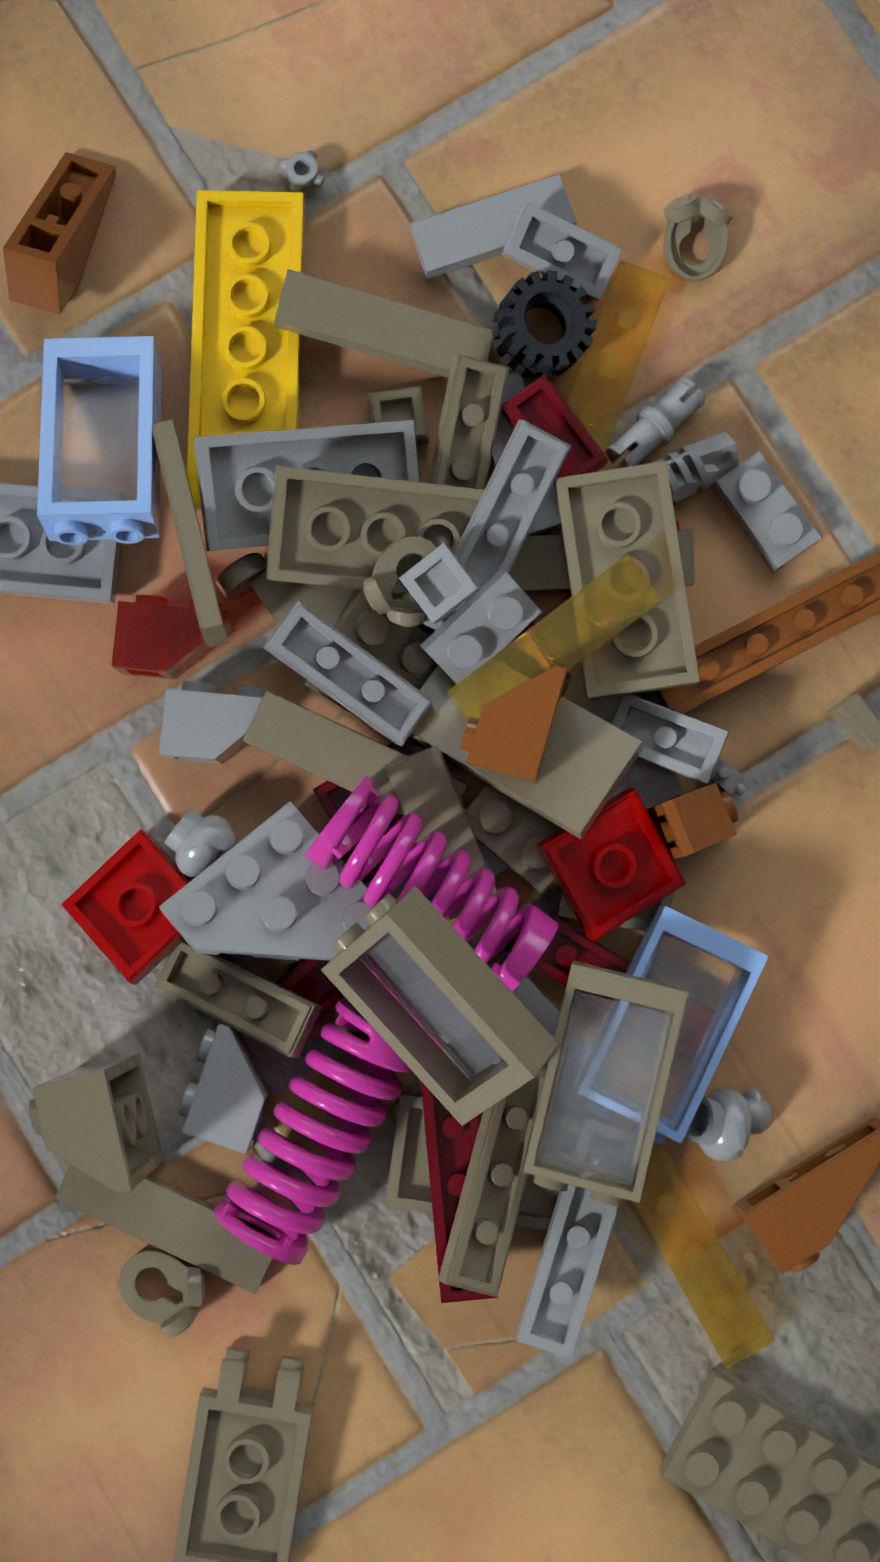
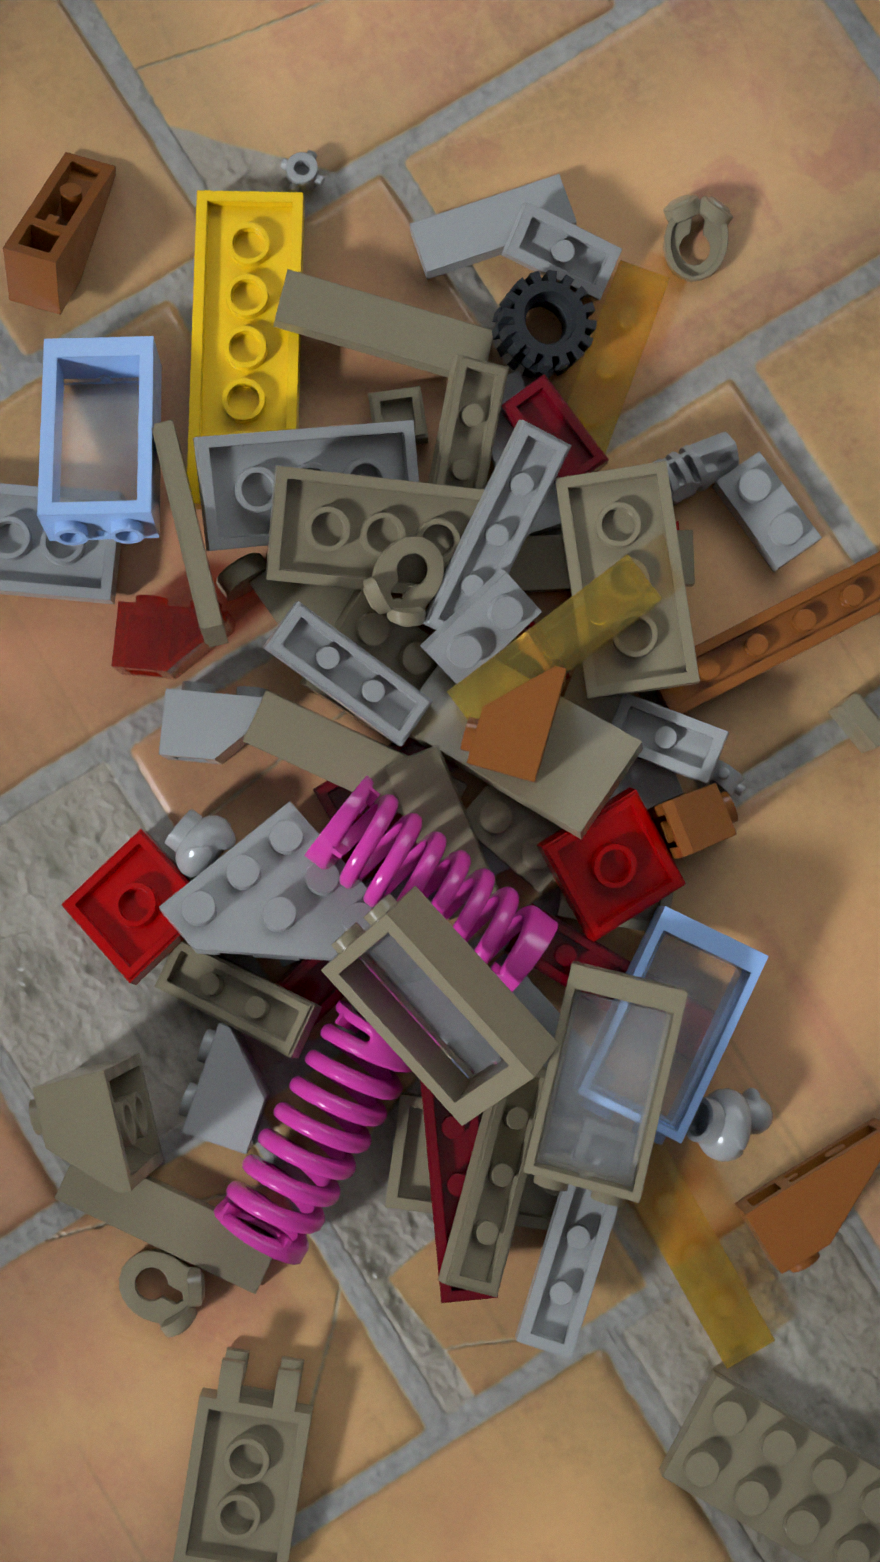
light grey plate [399,543,480,624] -> none
light grey pin [606,378,705,469] -> none

